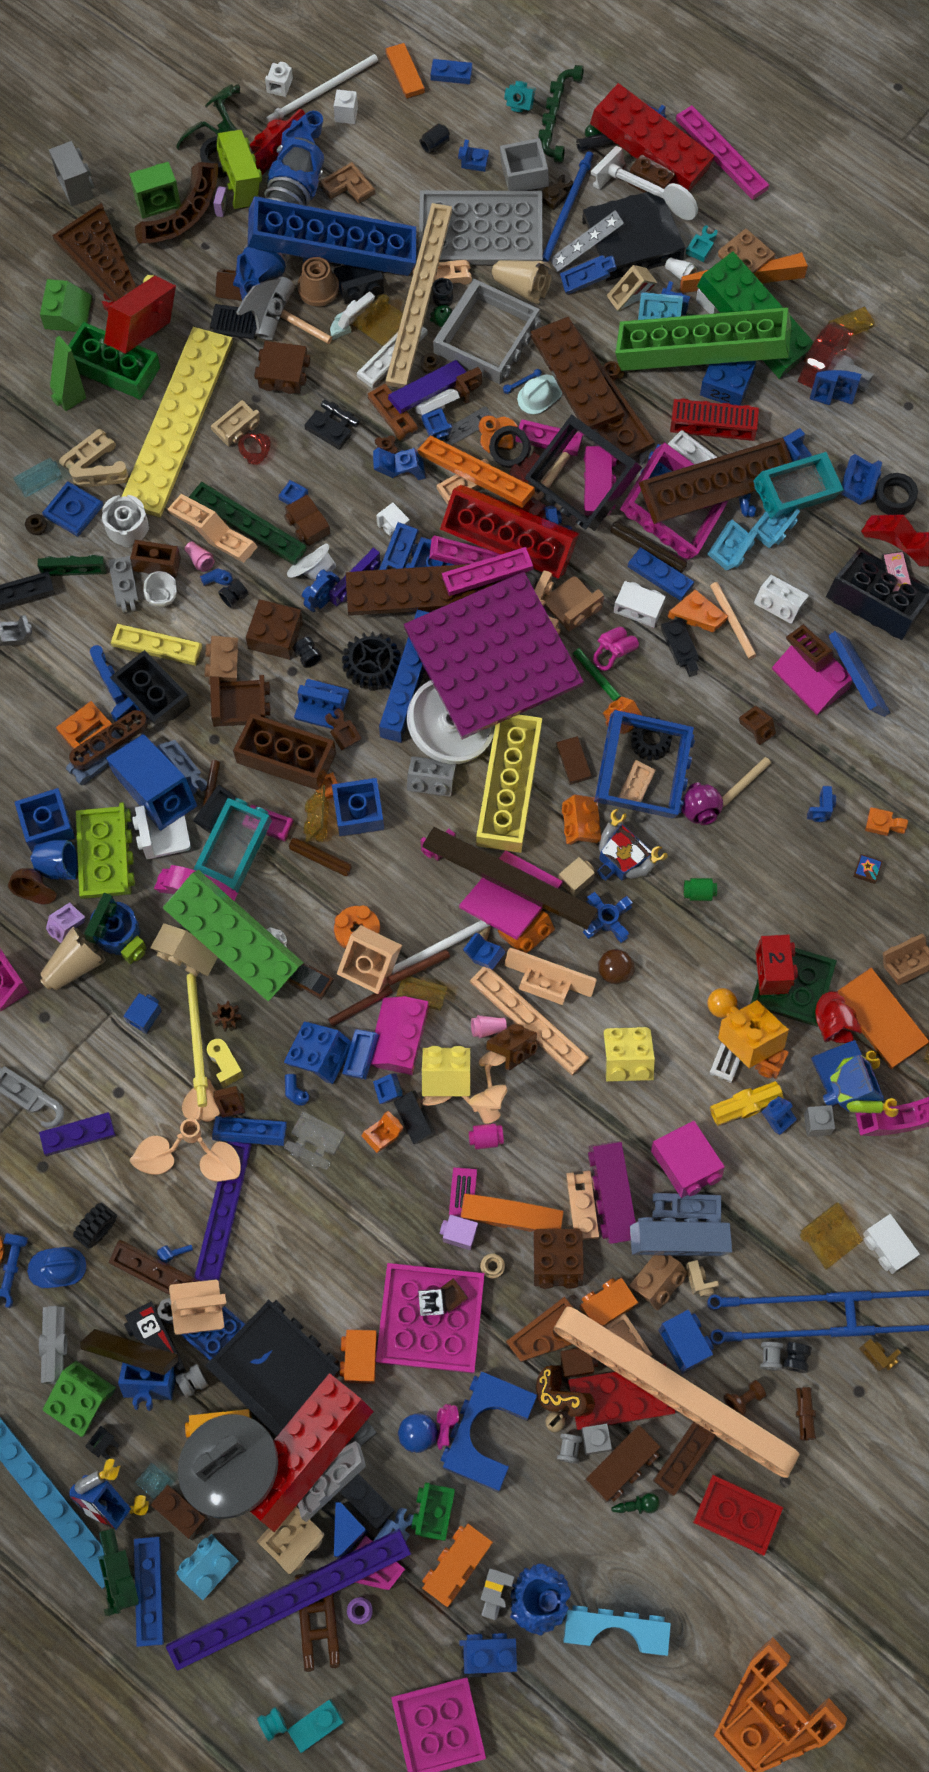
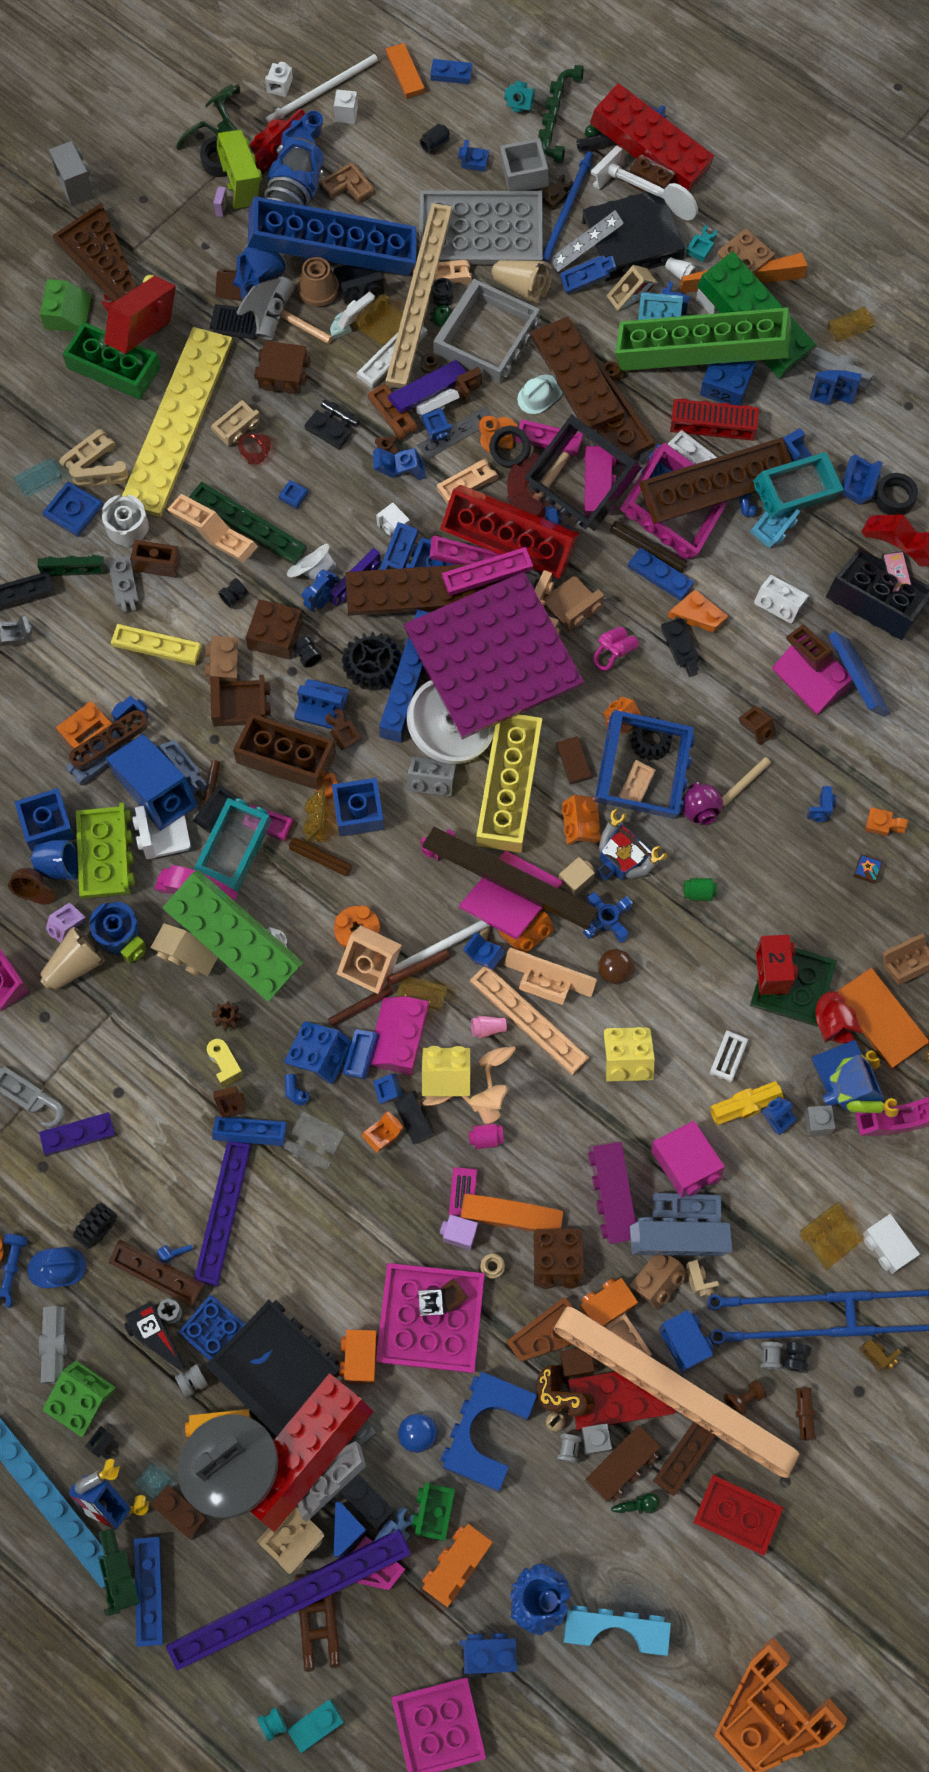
dark brown plate [25,514,47,535] -> none
bright green wedge [50,336,86,411] -> none
dark brown tile [80,1329,178,1375] -> none
dark green plate [84,893,117,944] -> none
blue plate [90,645,126,705] -> none
black slope [110,650,191,724] -> none
blue brick [118,1363,176,1411] -> none
blue brick [124,993,162,1034] -> none
bright green brick [129,162,181,219] -> none
light nougat plant [130,1079,241,1182] -> none
reddish brown brick [135,162,218,243] -> none
white hair [143,571,177,607] -> none
light nougat bracket [169,1280,226,1335] -> none
medium azure bracket [176,1534,239,1600] -> none
bright pink cone [184,541,215,572] -> none
light yellow bar [187,974,208,1107] -> none
blue arm [200,568,233,586] -> none
reddish brown brick [284,495,331,546] -> none
slope [287,963,334,1000] -> none
medium lavender plate [347,1597,373,1624] -> none
orange plate [418,435,535,508] -> none
dark pink plate [437,1404,459,1450] -> none
light grey hips [481,1568,515,1620] -> none
reddish brown bracket [486,1024,538,1070] -> none
blue hinge [503,369,542,394] -> none
light nougat plate [566,1171,599,1240] -> none
green bar [573,648,621,701] -> none
white brick [614,581,666,628] -> none
dark pink plate [676,105,769,200] -> none
medium azure bracket [707,519,757,571] -> none
light orange brick [707,988,789,1068] -> none
light nougat bar [710,582,756,659] -> none
orange bracket [755,1049,789,1079] -> none
clear red arch [797,322,854,388] -> none

